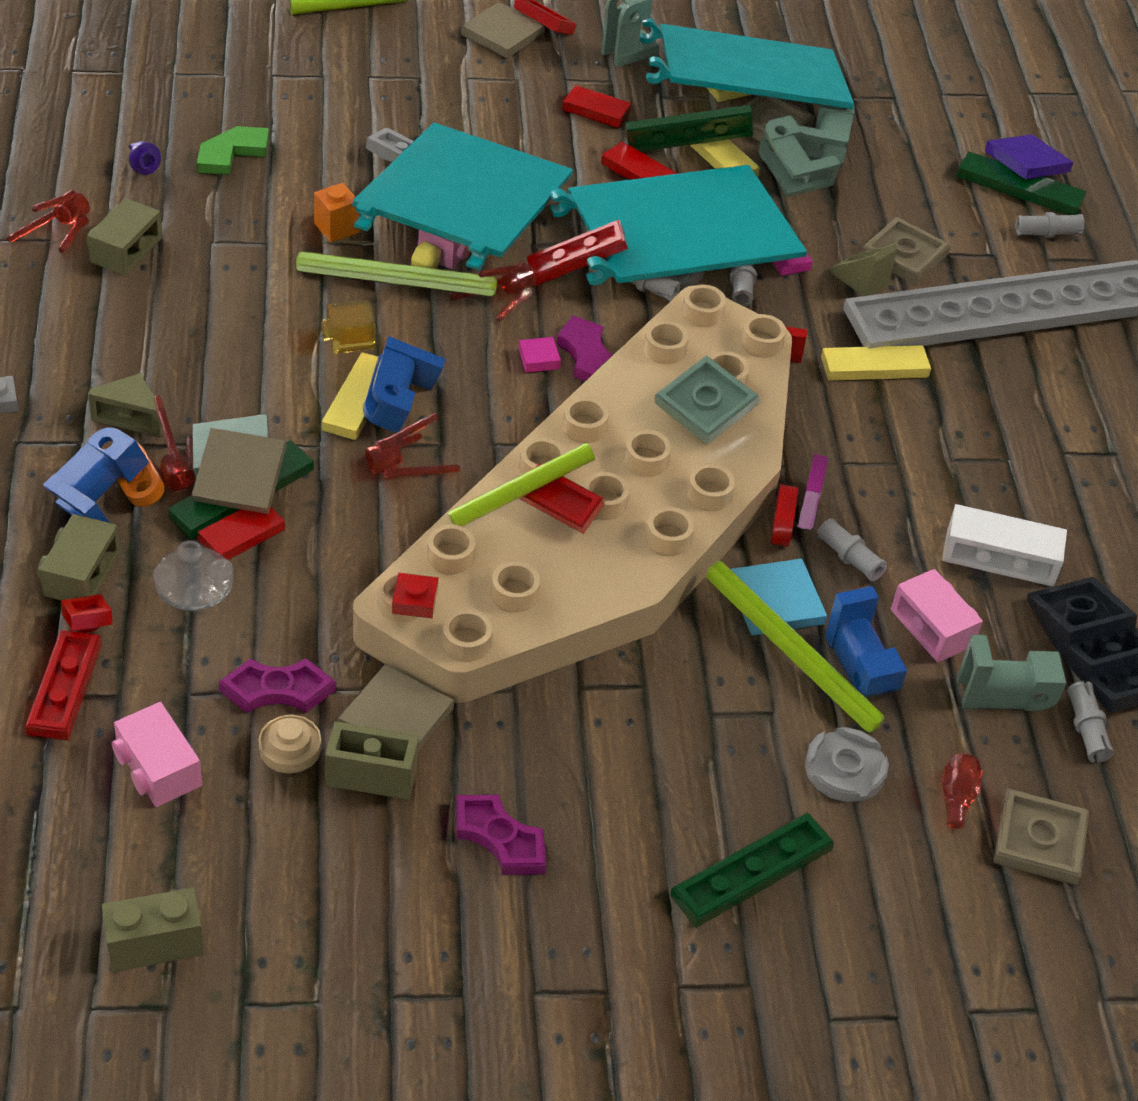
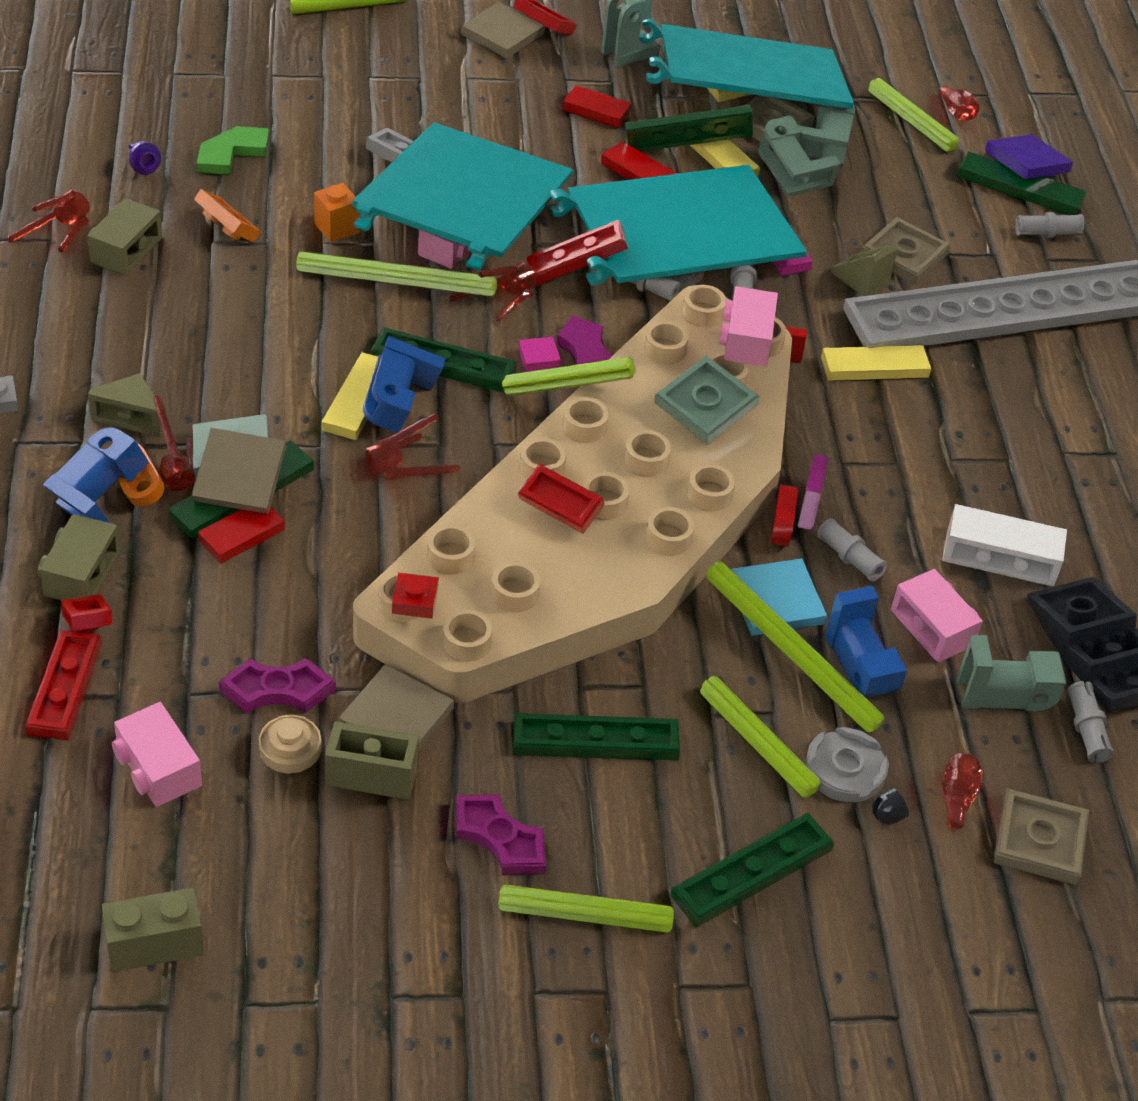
clear dish [153,541,234,611] -> none
clear yellow brick [321,300,375,354] -> none
light yellow tile [411,241,441,269] -> none
lime piece [448,443,595,526] -> none
none -> orange plate [194,189,262,243]
none -> dark green tile [371,327,517,393]
none -> lime axle [498,885,674,933]
none -> lime axle [502,357,636,396]
none -> dark green tile [513,713,680,761]
none -> lime axle [700,676,821,798]
none -> bright pink brick [719,286,778,367]
none -> lime axle [868,78,959,153]
none -> black hinge [872,787,909,825]
none -> clear red piece [939,86,980,121]

